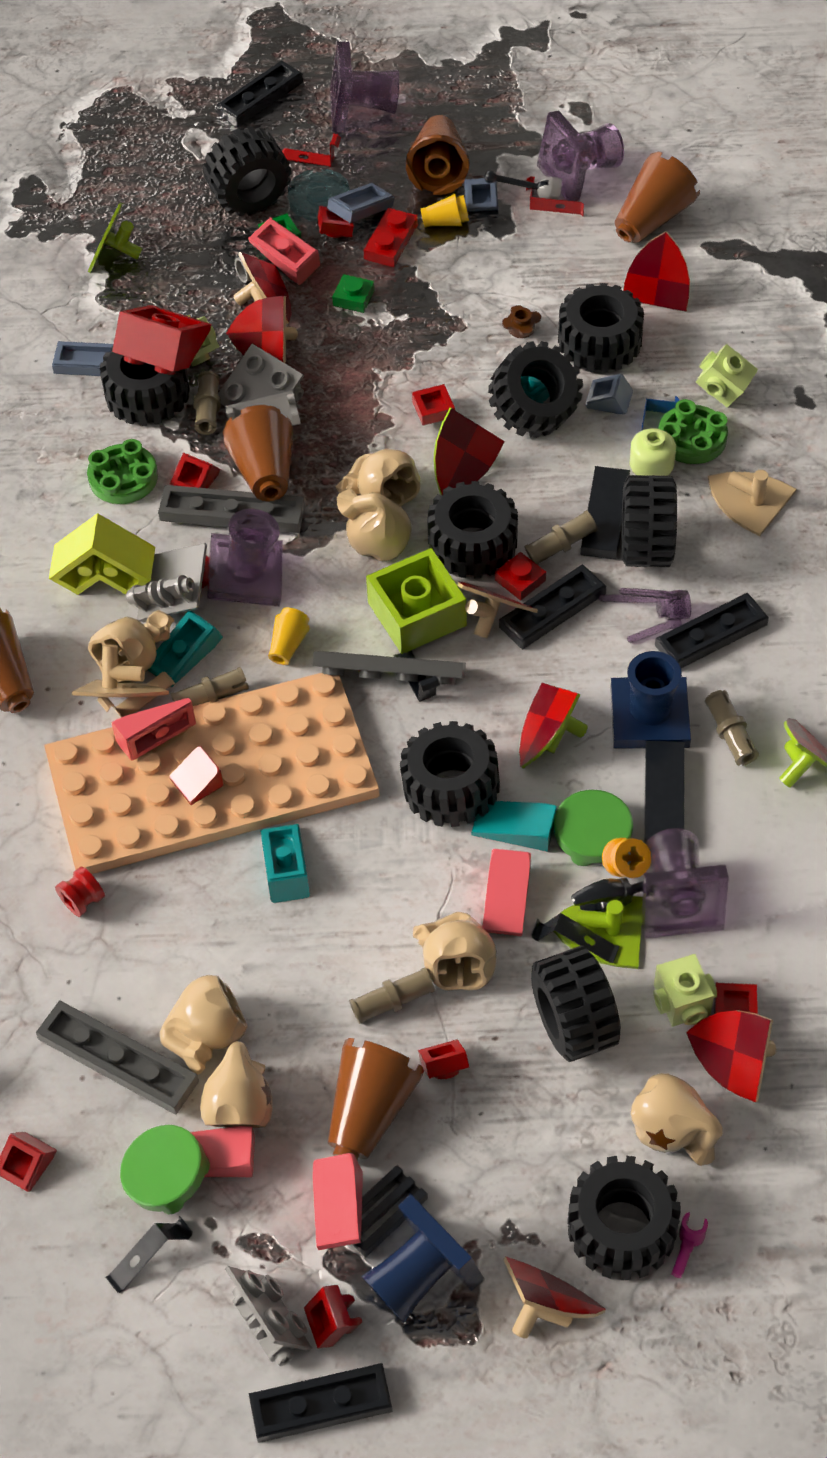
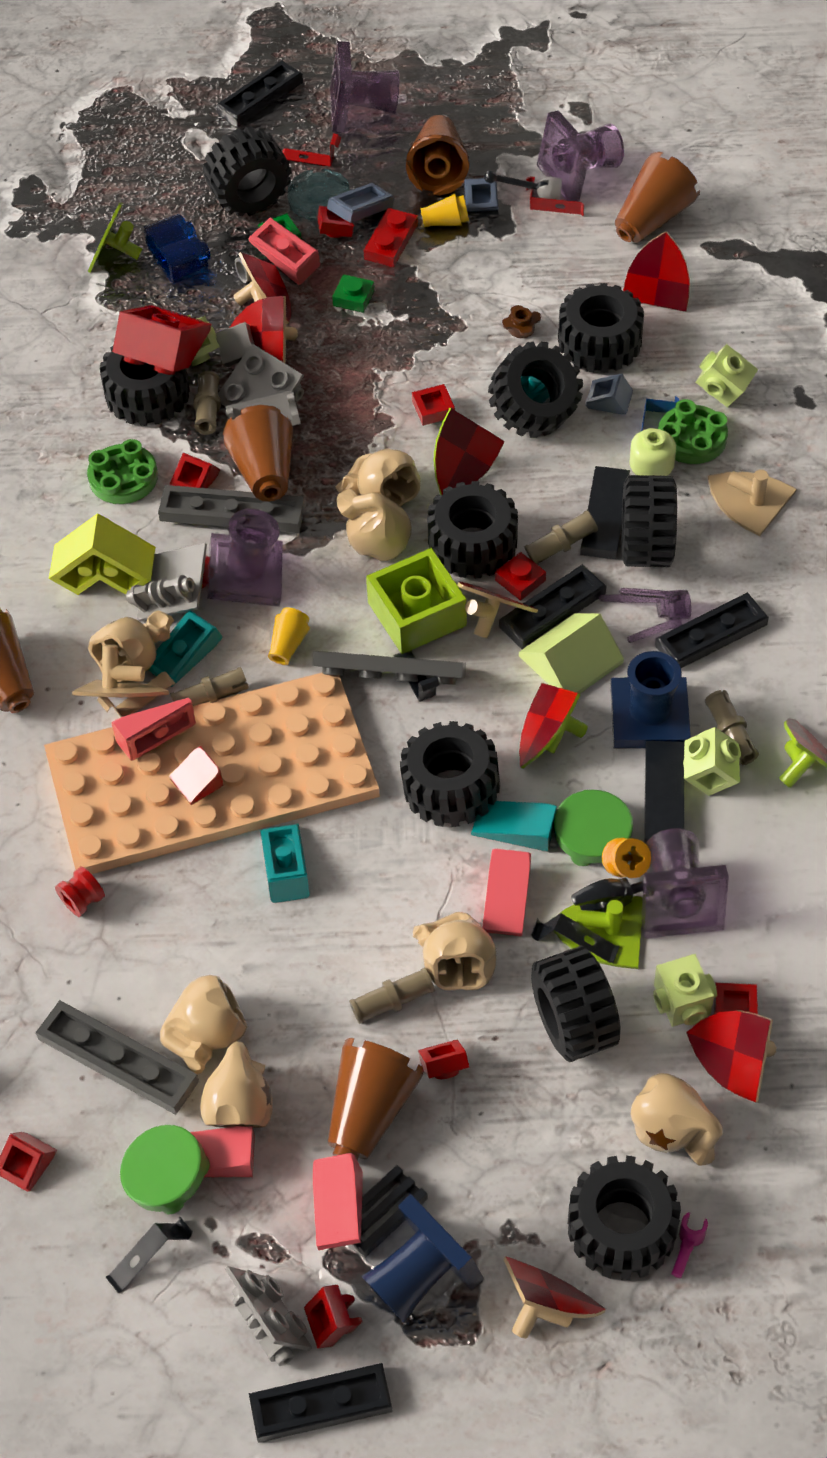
sand blue tile [52,341,113,376] -> none
none -> clear blue brick [144,214,211,284]
none -> light grey tile [216,322,254,367]
none -> yellowish green slope [519,613,624,694]
none -> yellowish green brick [683,727,741,796]

